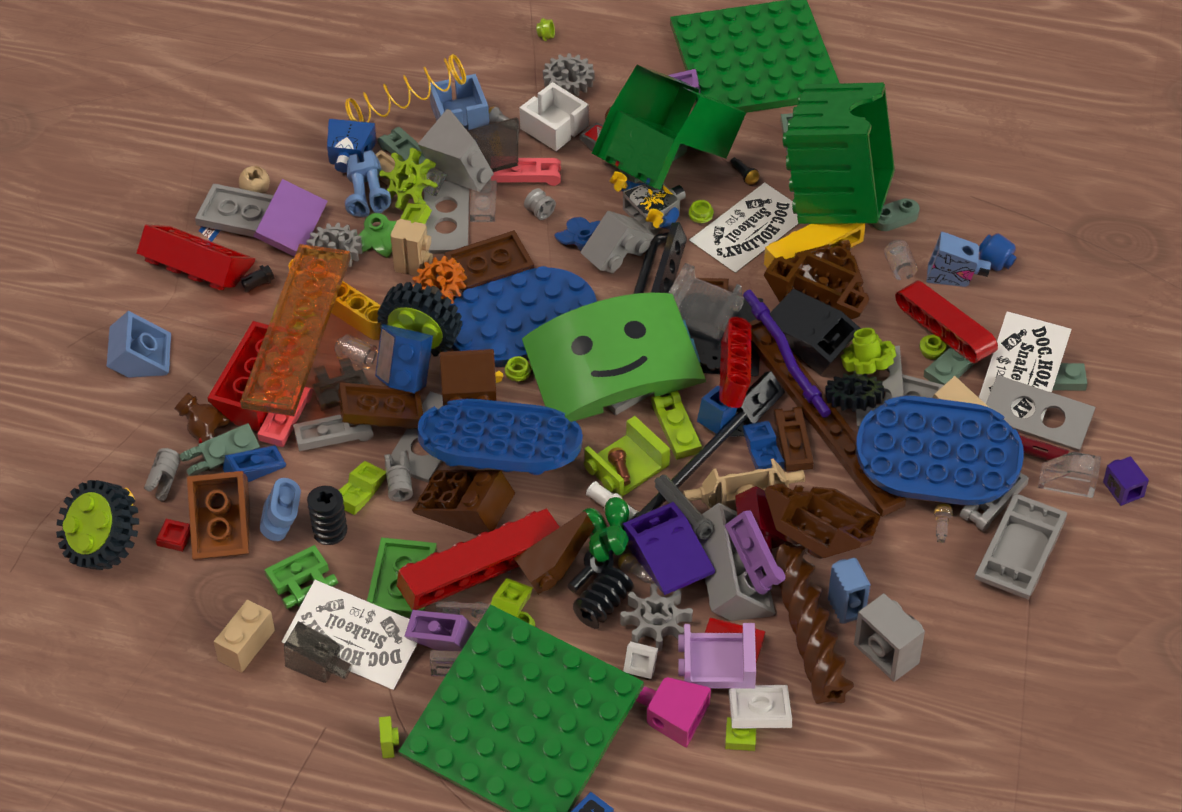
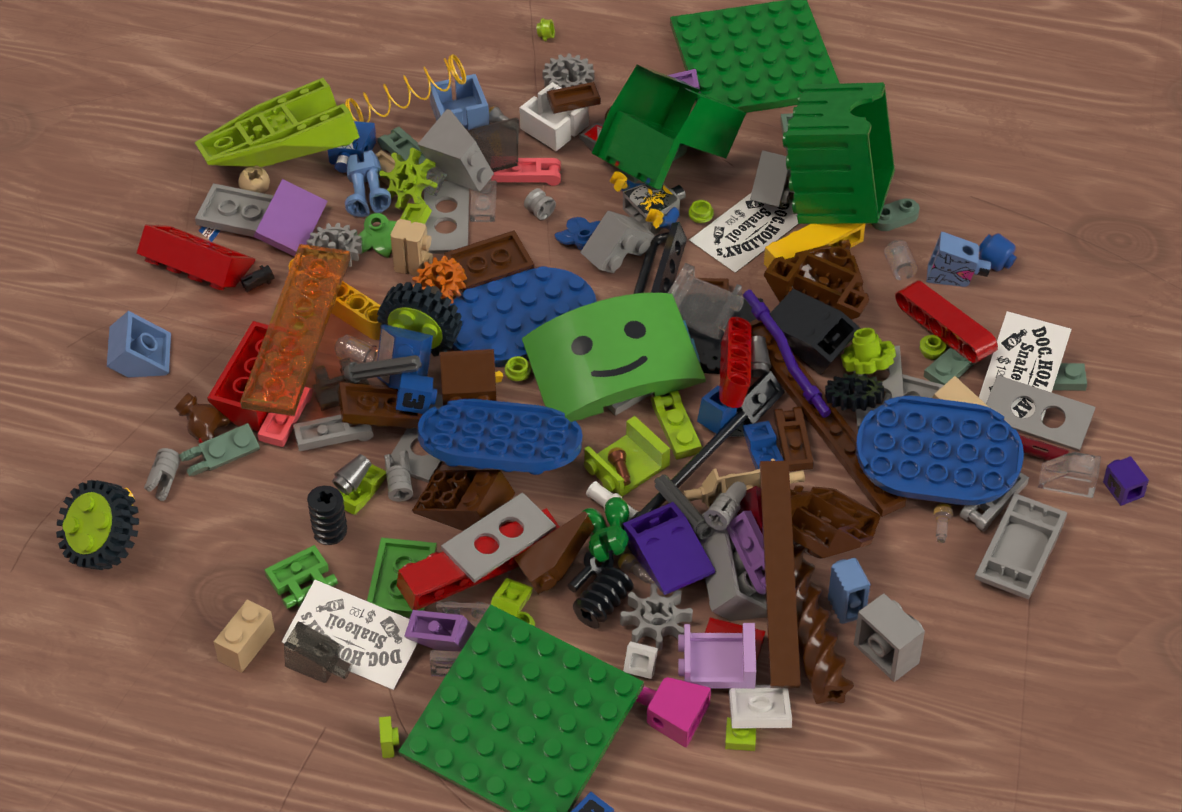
red tile [156,518,191,552] -> none
dark orange slope [187,471,250,560] -> none
blue slope [223,445,286,482] -> none
medium blue brick [260,478,301,541] -> none
piece [730,157,759,185] -> none
none -> lime wedge [195,78,360,167]
none -> flat silver cone [332,454,372,495]
none -> dark grey axle [344,355,422,383]
none -> blue brick [396,373,437,414]
none -> light grey piece [441,492,556,583]
none -> reddish brown tile [547,82,601,114]
none -> light grey hinge [704,481,747,530]
none -> light grey brick [750,150,791,208]
none -> flat silver cone [751,336,771,377]
none -> reddish brown tile [759,461,801,688]

